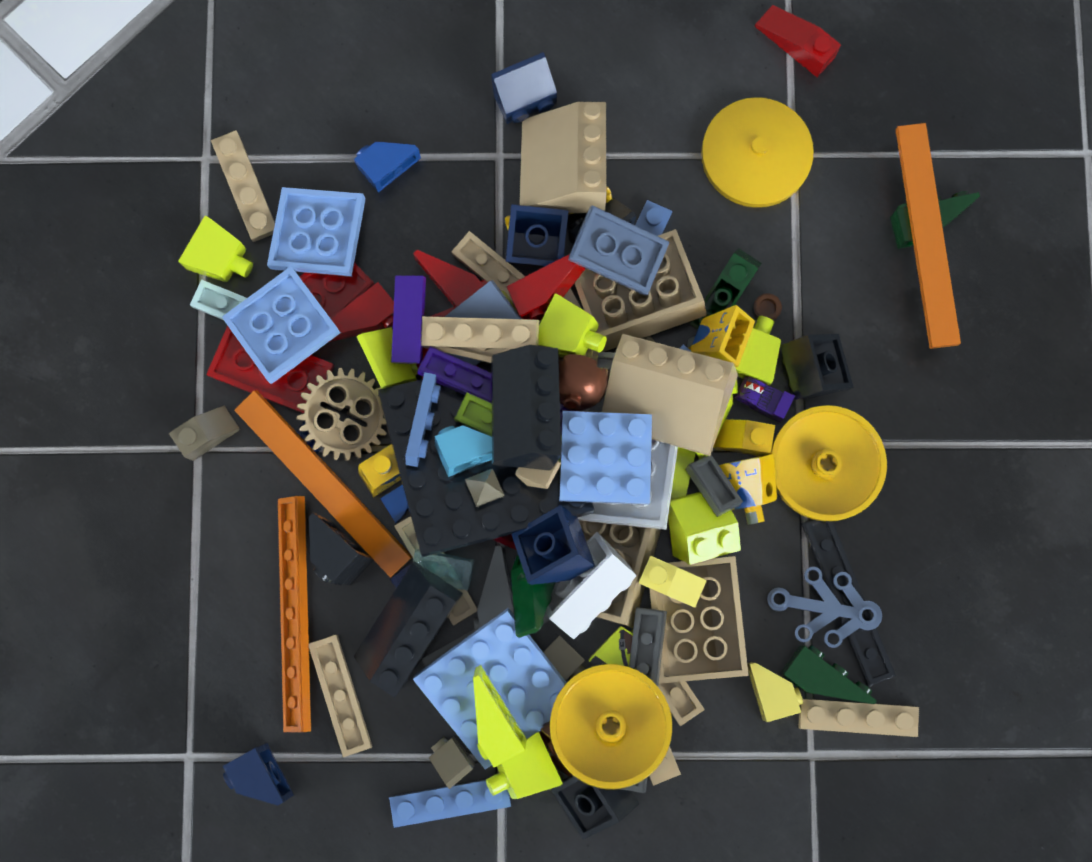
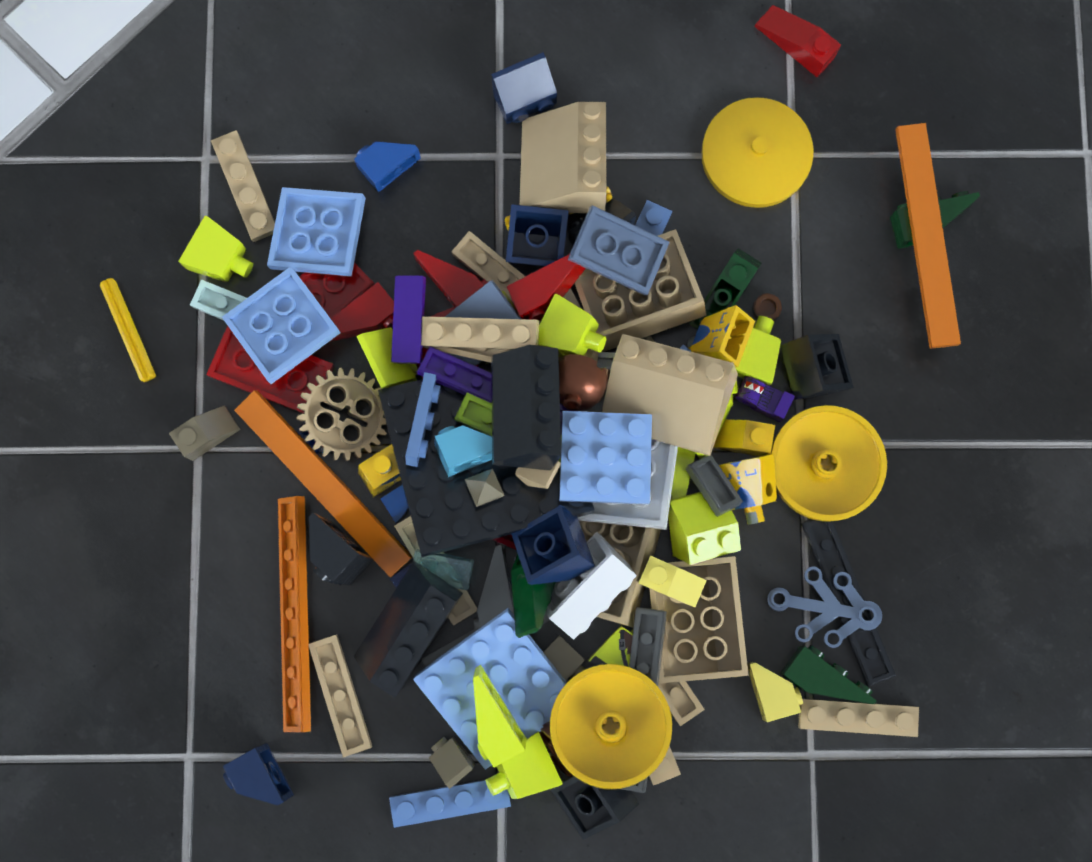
none -> yellow axle [100,278,156,382]

